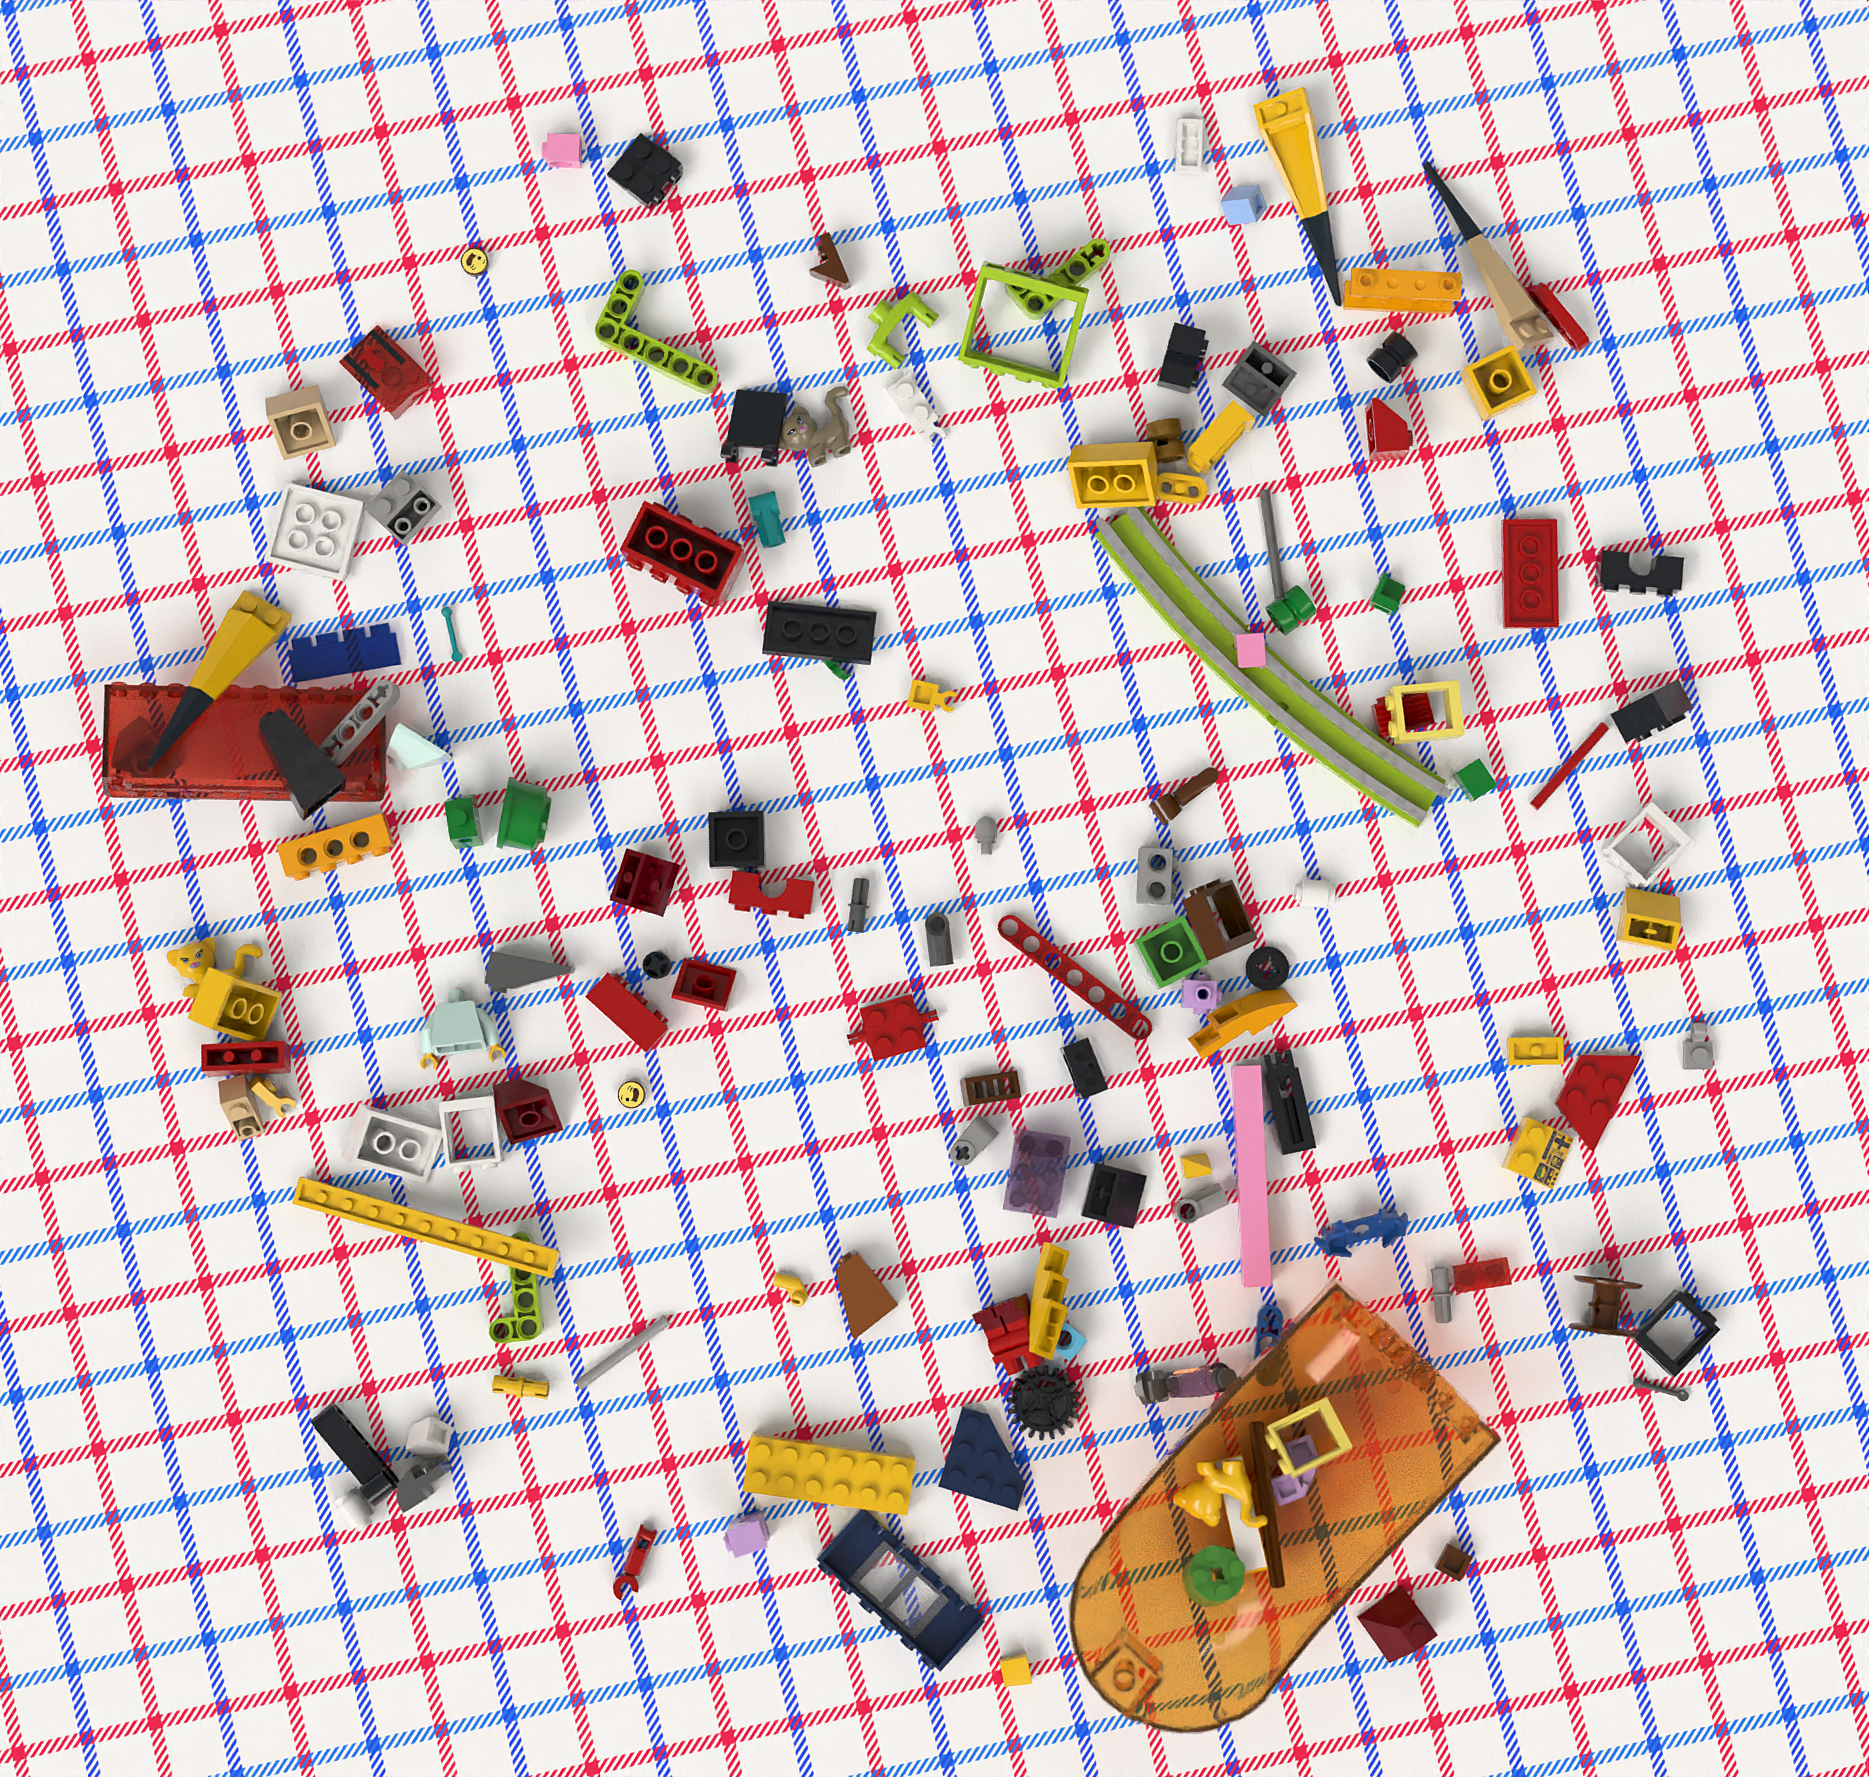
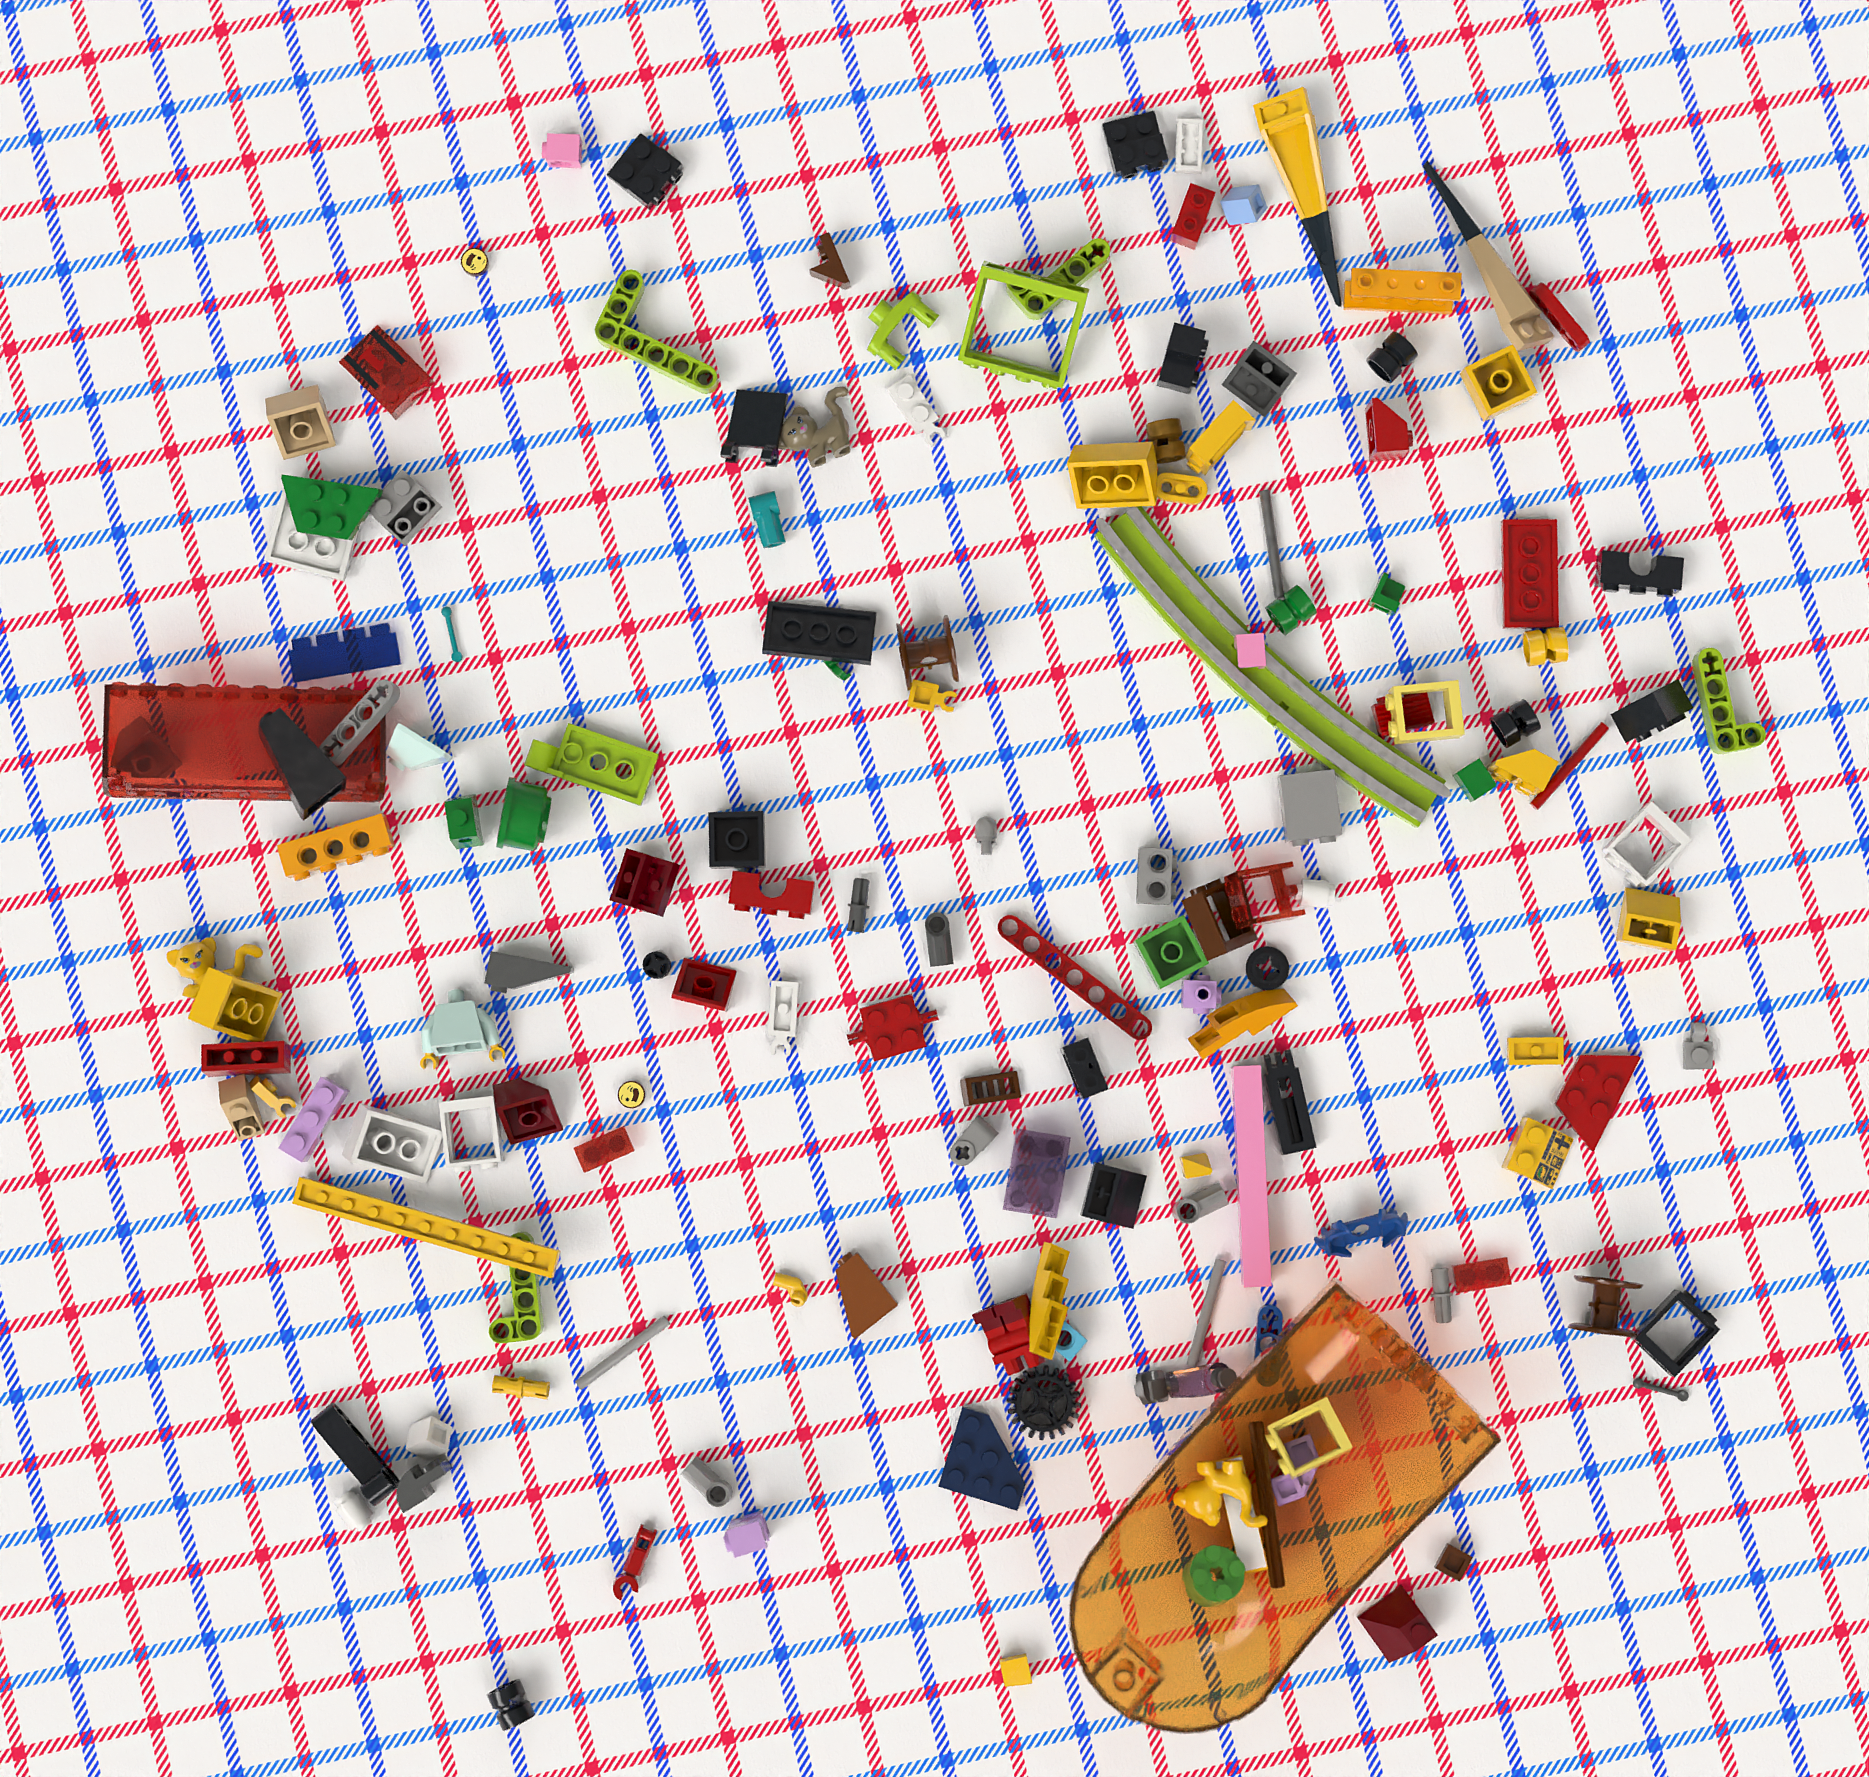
yellow plate [148,590,292,768] -> none
red brick [585,972,670,1053] -> none
red brick [620,500,747,608] -> none
yellow brick [743,1433,916,1516] -> none
dark blue window [816,1509,985,1672] -> none
reddish brown piece [1149,767,1219,826] -> none
none -> lavender arch [278,1077,350,1162]
none -> green wing [281,474,383,541]
none -> black wheel [487,1679,535,1731]
none -> lime hinge [524,723,659,806]
none -> clear red plate [573,1126,635,1173]
none -> light grey piece [681,1456,733,1507]
none -> white plate [768,981,799,1056]
none -> reddish brown piece [896,615,959,691]
none -> black plate [1102,111,1168,179]
none -> red brick [1170,183,1216,250]
none -> light grey bar [1186,1259,1226,1368]
none -> clear red window [1224,861,1306,930]
none -> light grey brick [1277,769,1342,847]
none -> yellow slope [1486,749,1559,797]
none -> black wheel [1489,699,1541,748]
none -> yellow wheel [1523,627,1569,666]
none -> lime beam [1692,648,1766,754]

